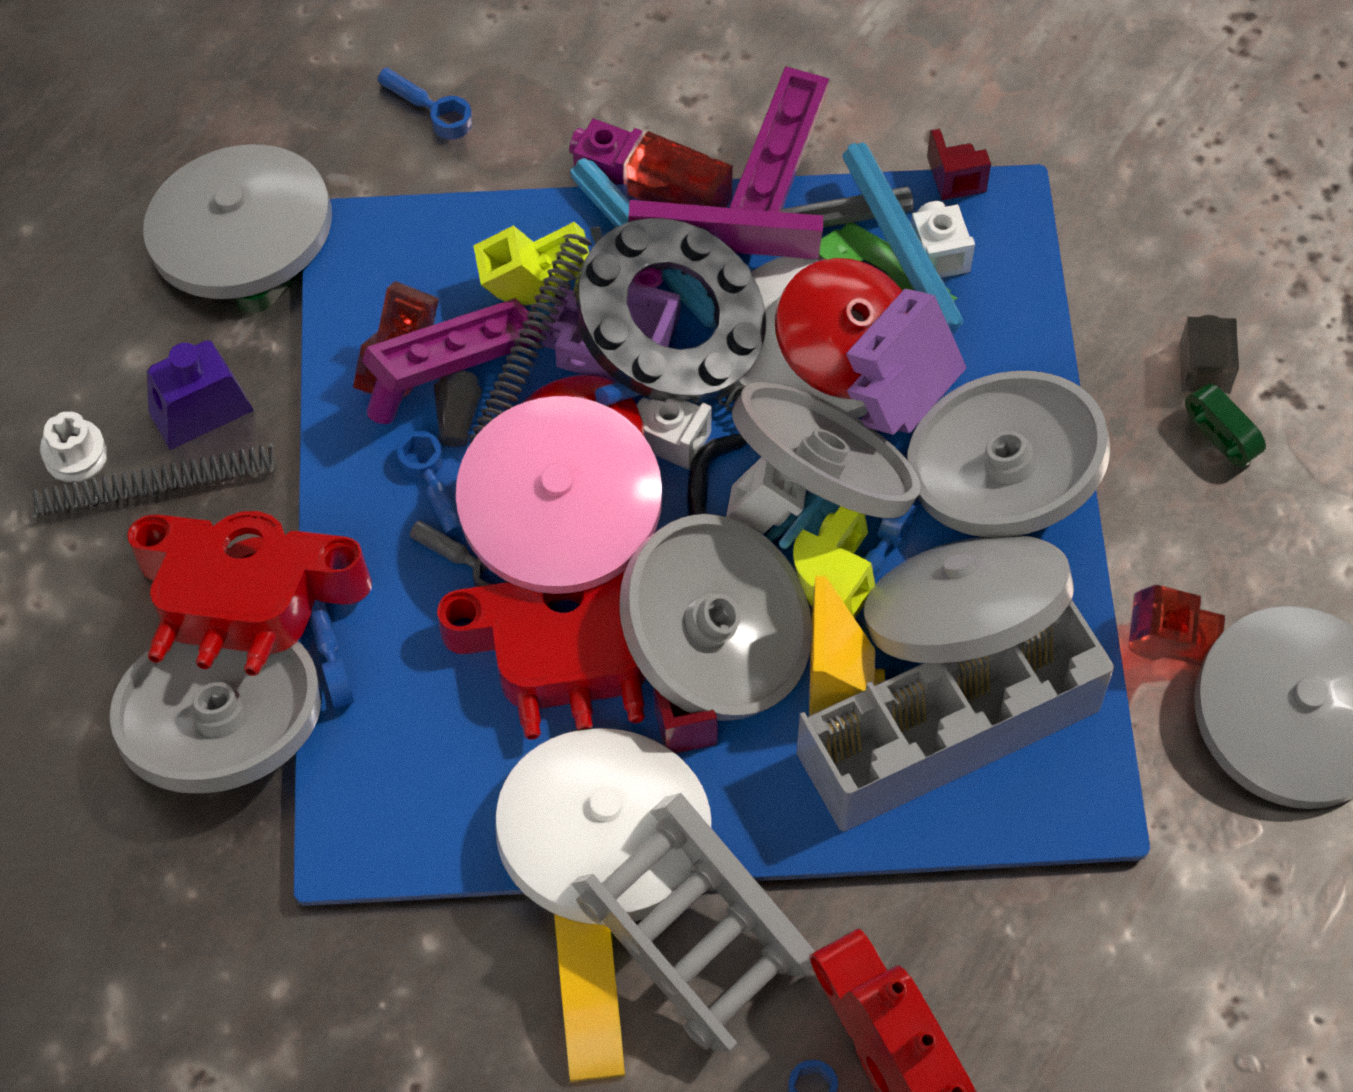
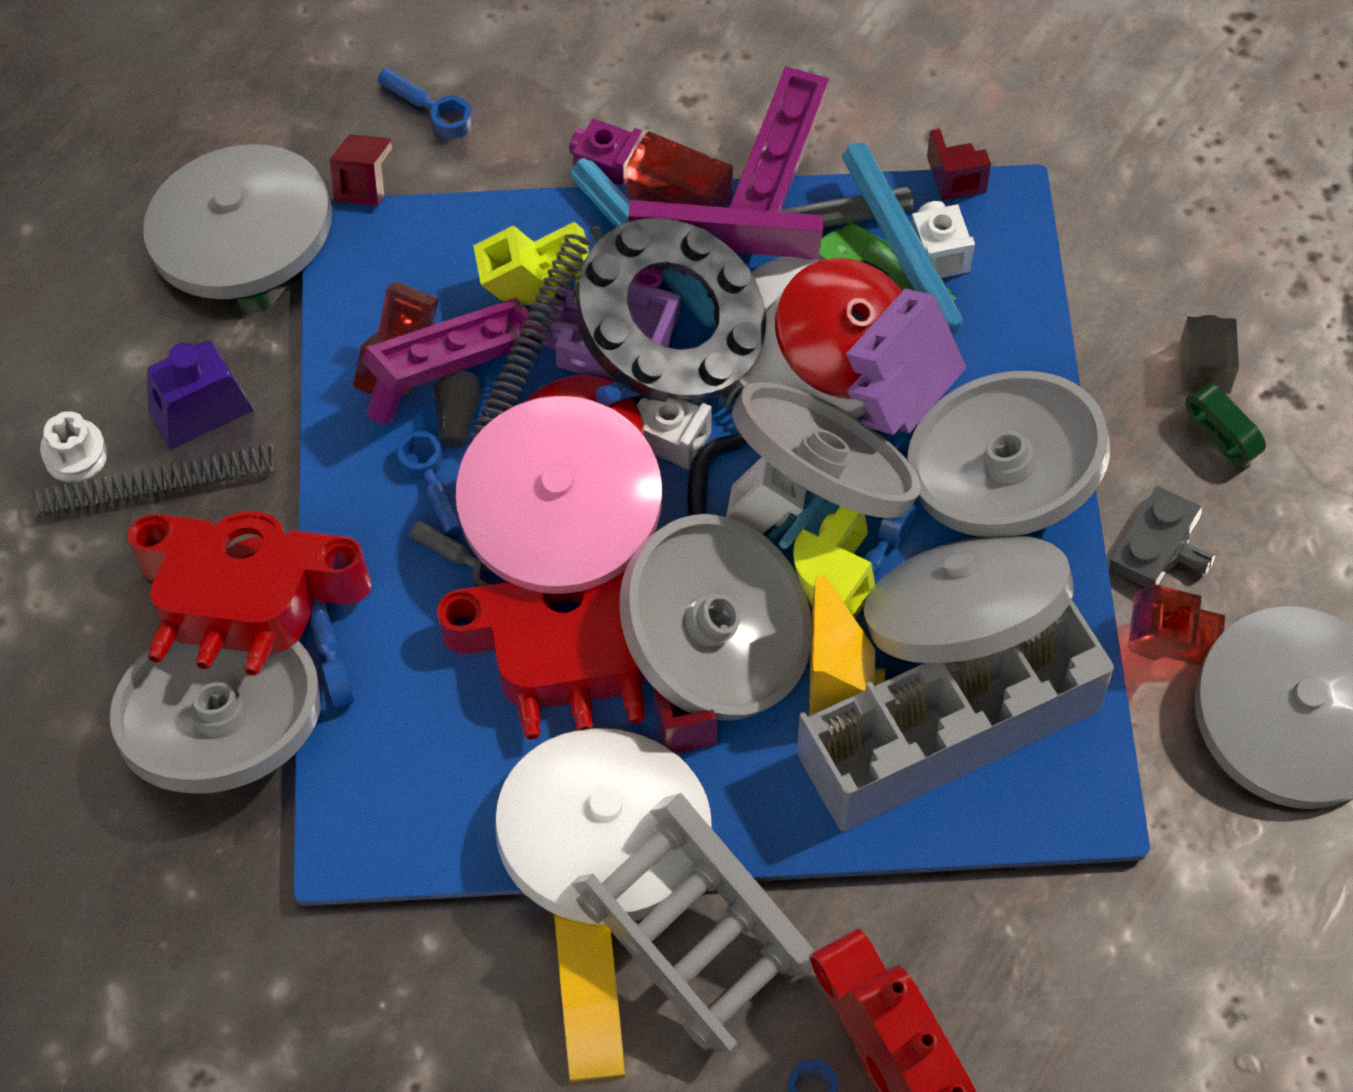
none -> dark red panel [329,134,392,206]
none -> dark grey plate [1109,486,1215,591]

